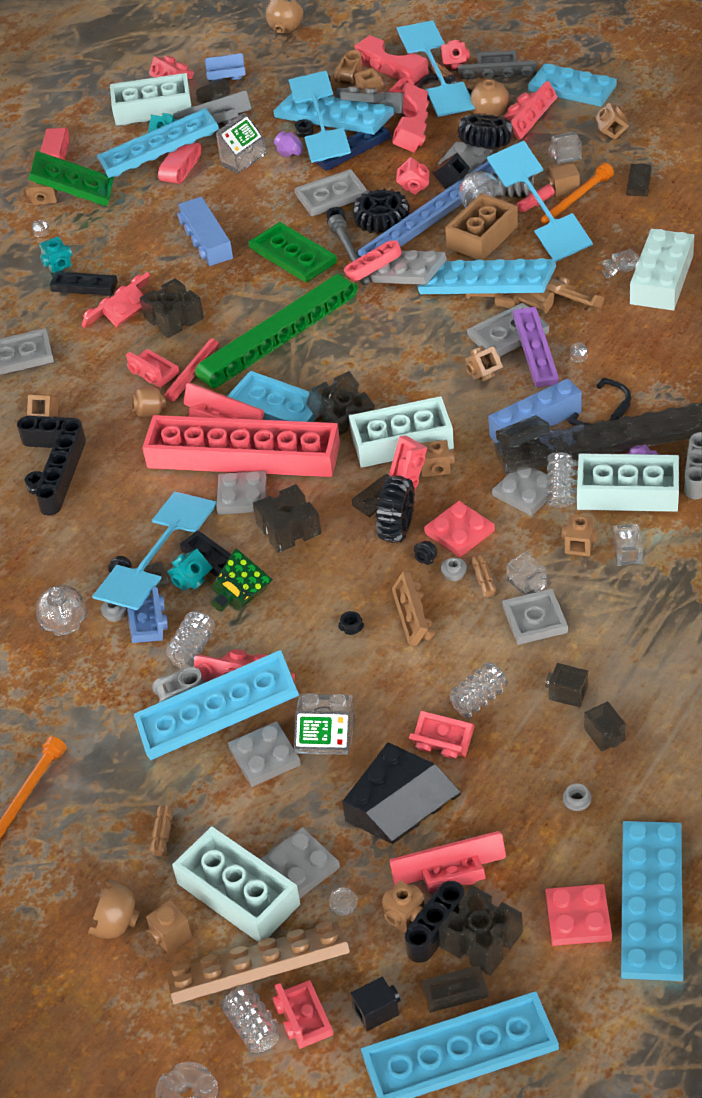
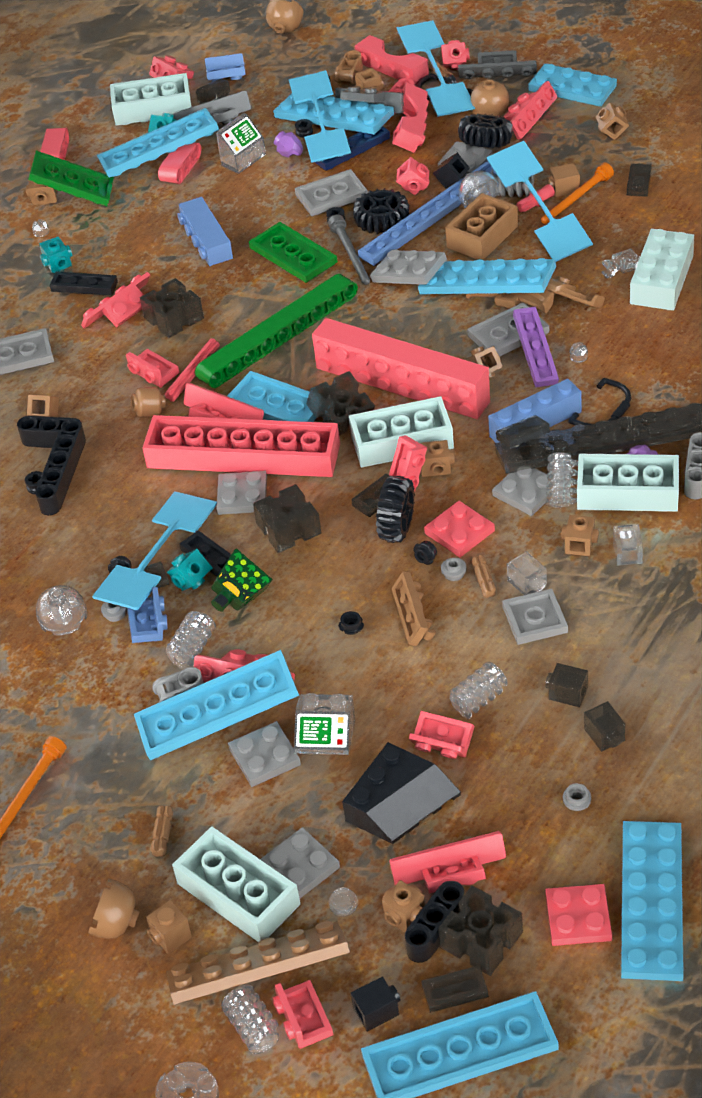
coral beam [344,240,402,282] -> none
clear brick [549,131,581,164] -> none
none -> coral brick [312,318,490,420]

